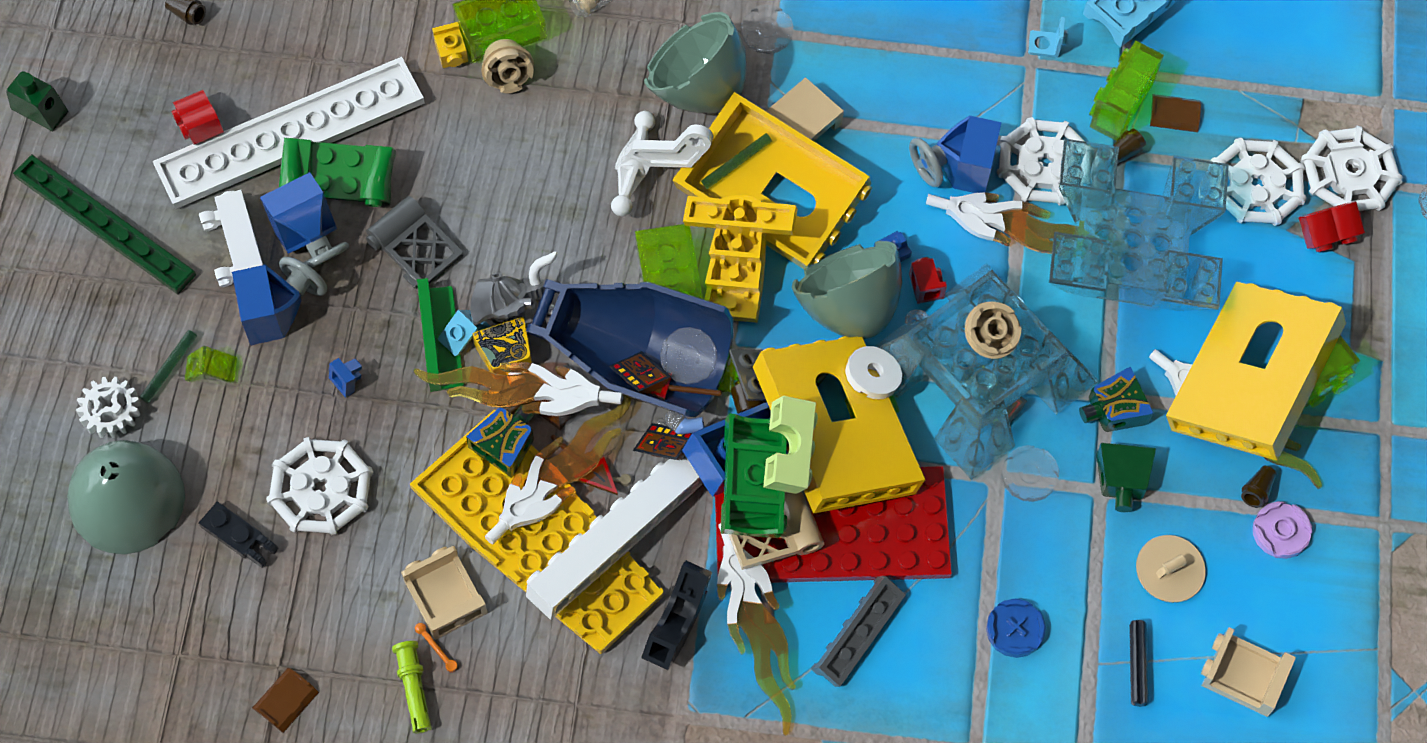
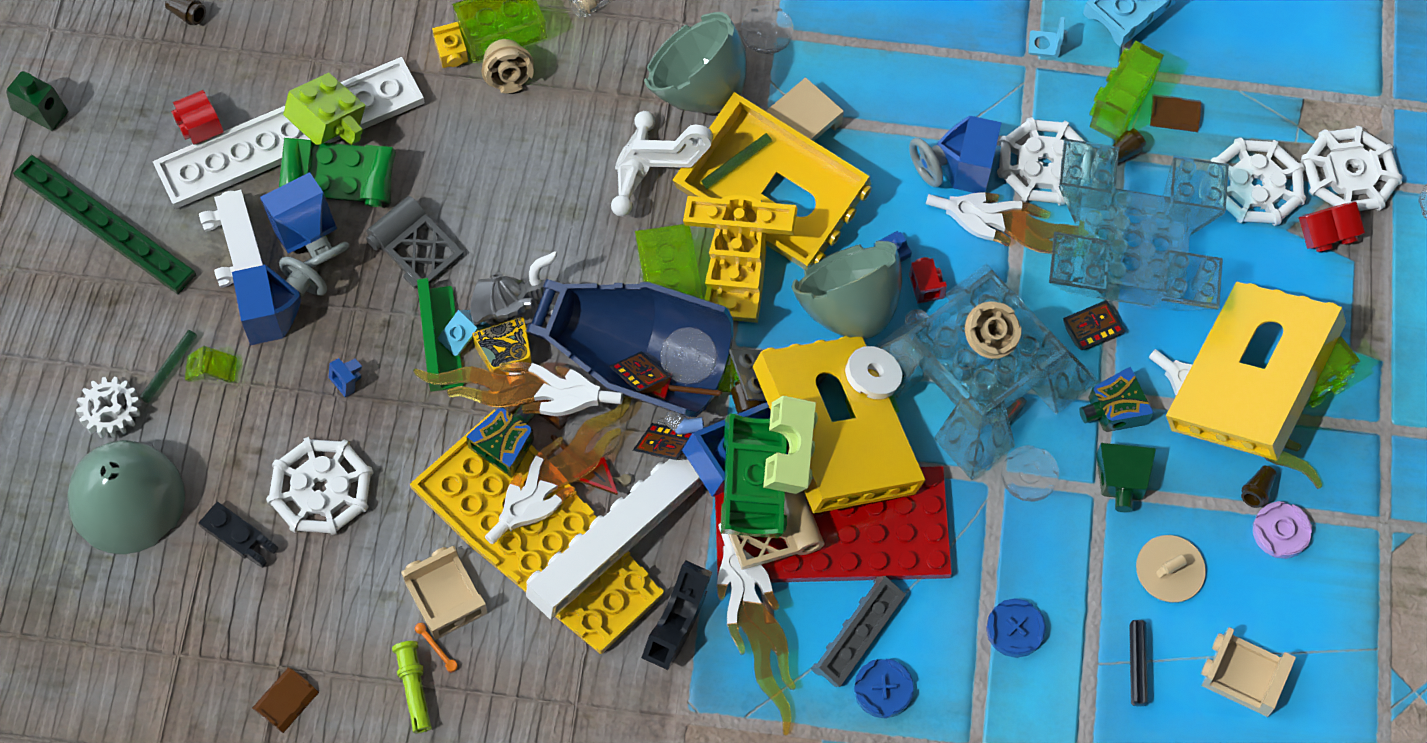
none -> lime hinge [283,73,366,145]
none -> blue tile [854,659,914,718]
none -> piece [1063,300,1125,351]

